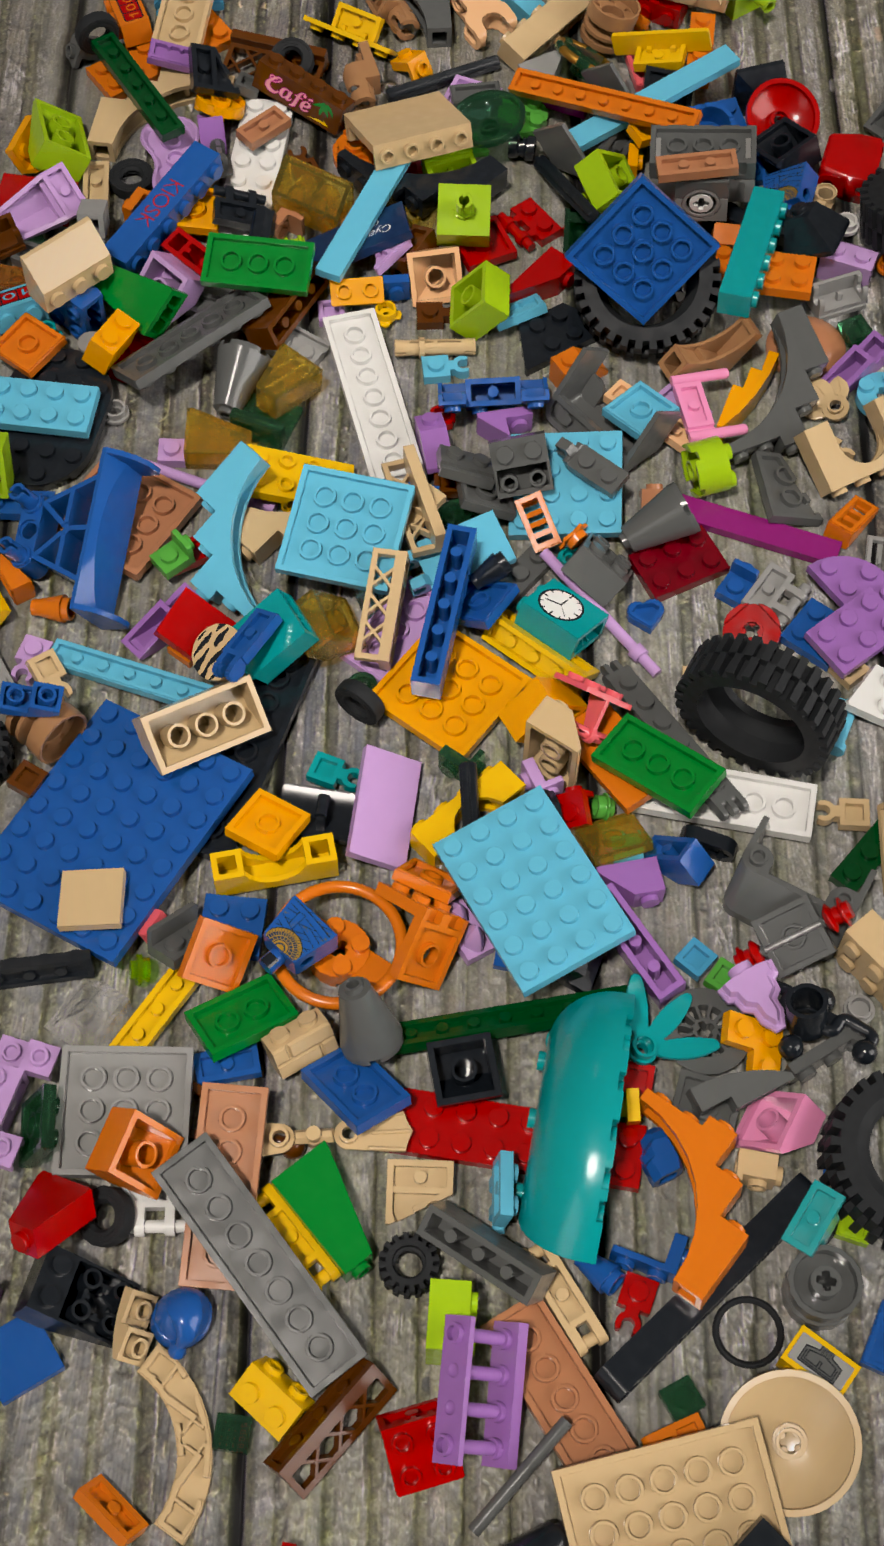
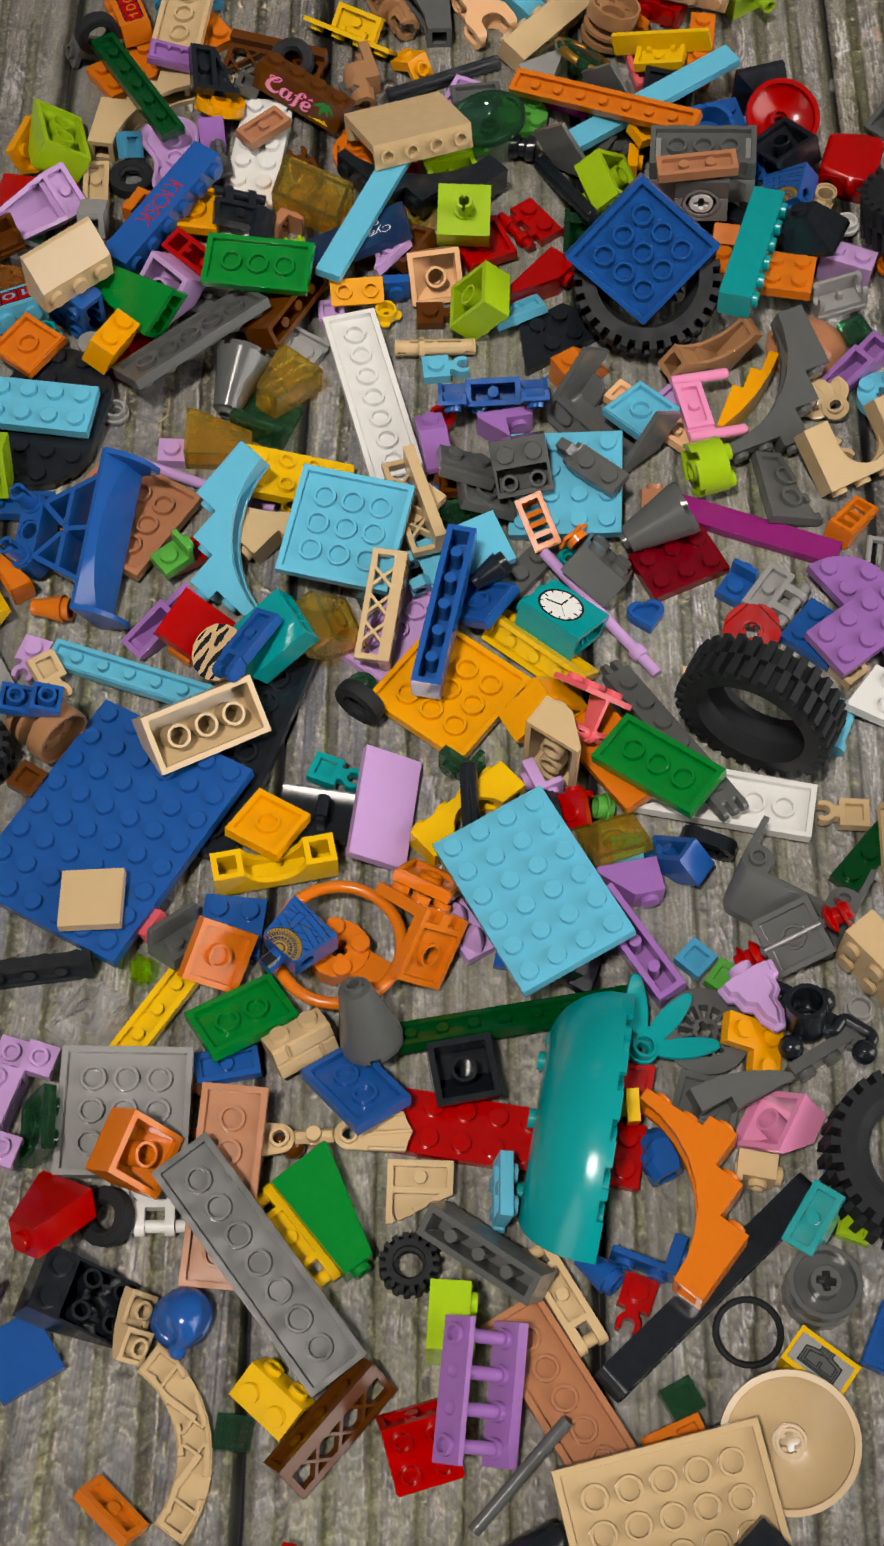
none -> dark azure plate [115,131,144,159]

